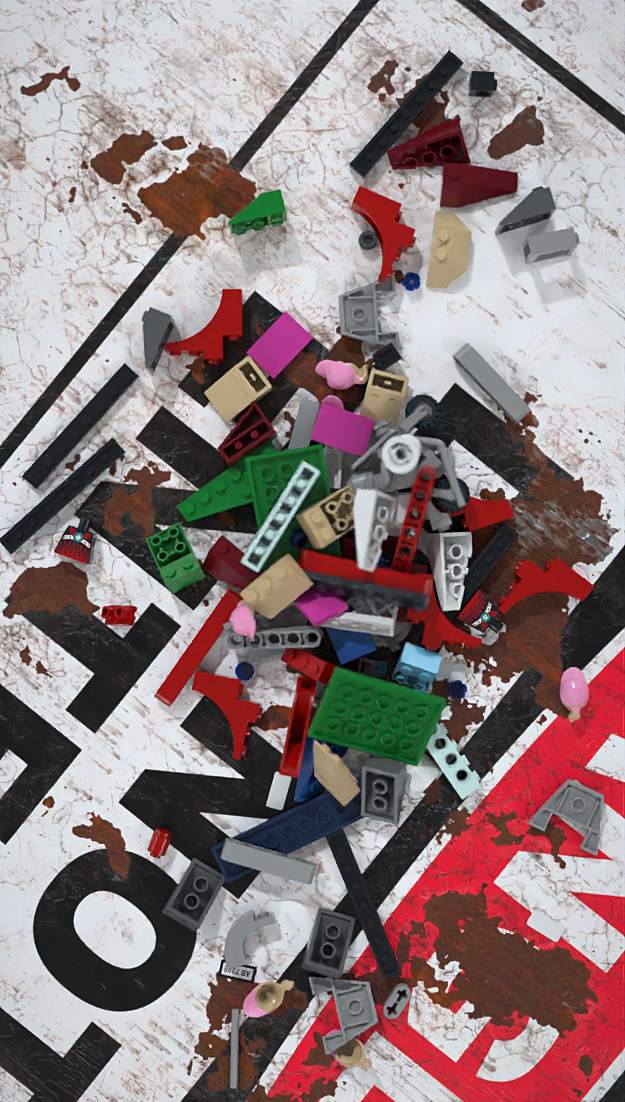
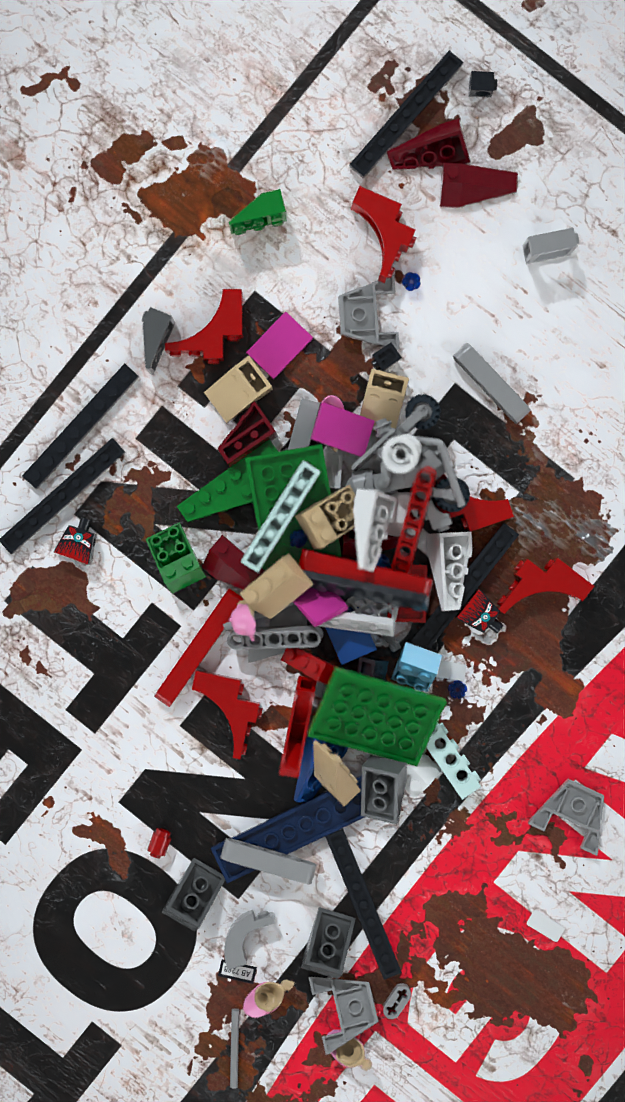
red hips [101,605,138,626] -> none
clear blue tile [235,661,254,681] -> none
white sticker [266,772,291,810] -> none
bright pink hair [315,360,370,390] -> none
dark grey plate [358,231,377,250] -> none
red arch [405,572,482,650] -> none
tan wedge [426,211,472,289] -> none
dark grey slope [495,186,556,235] -> none
bright pink hair [560,667,589,723] -> none

